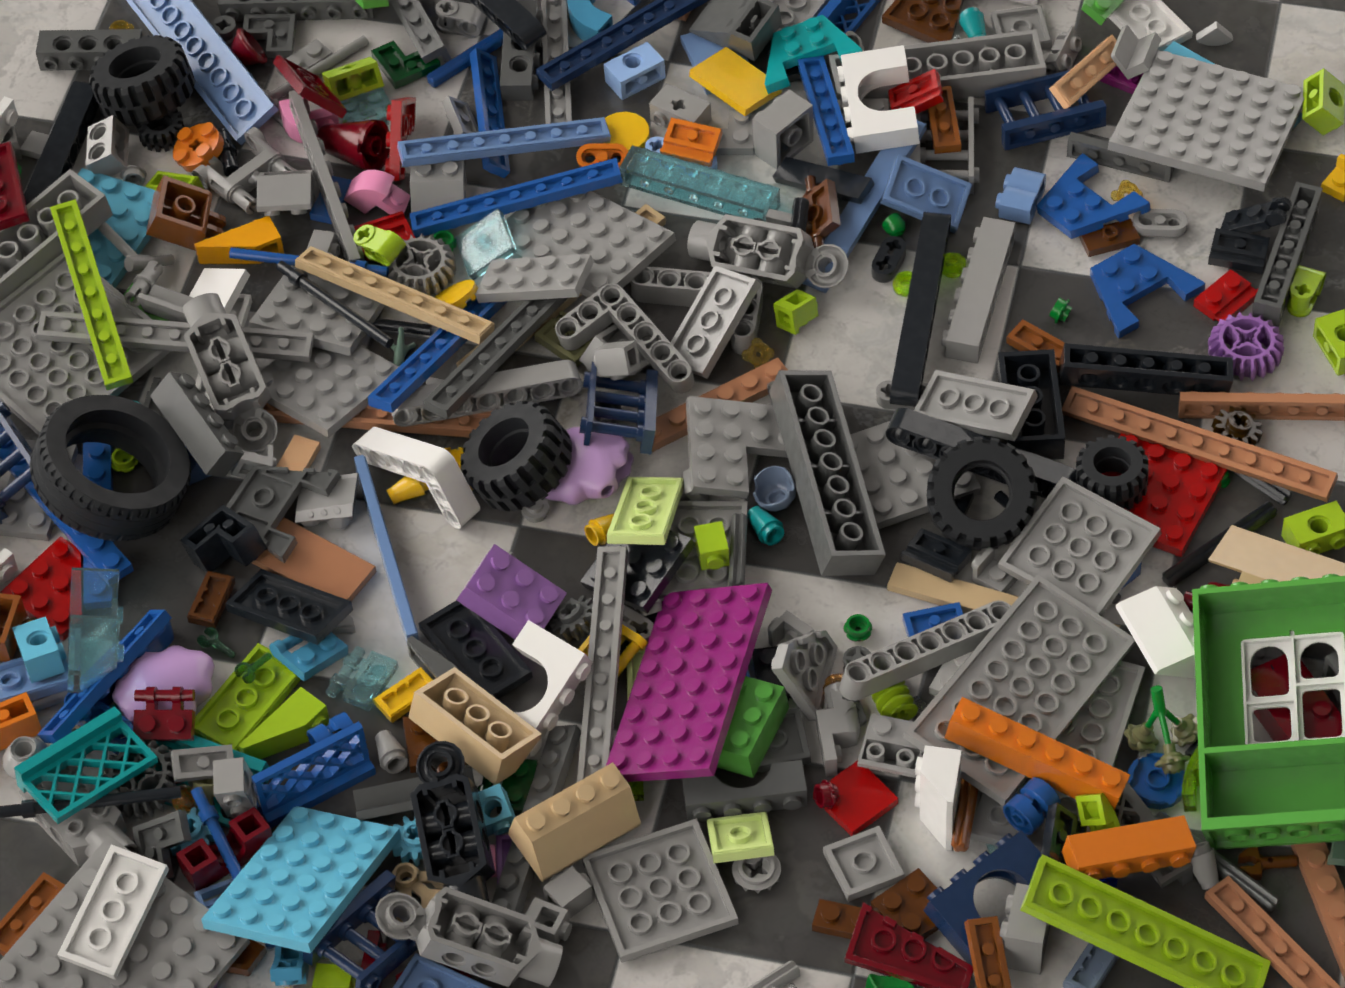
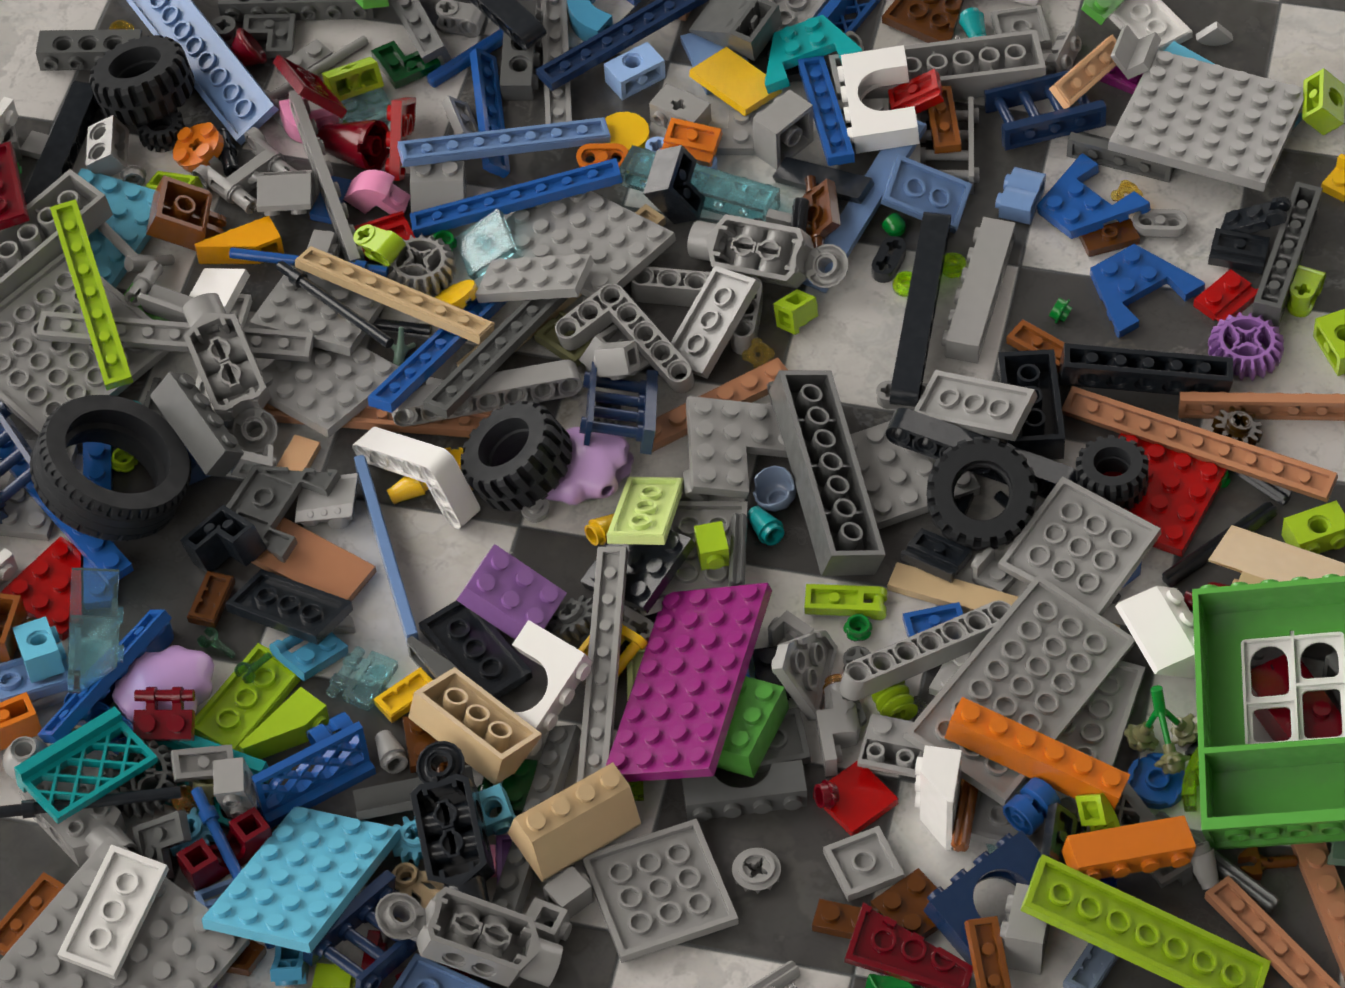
yellowish green plate [706,812,775,863] -> none
none -> black brick [643,145,706,224]
none -> lime plate [804,584,888,620]

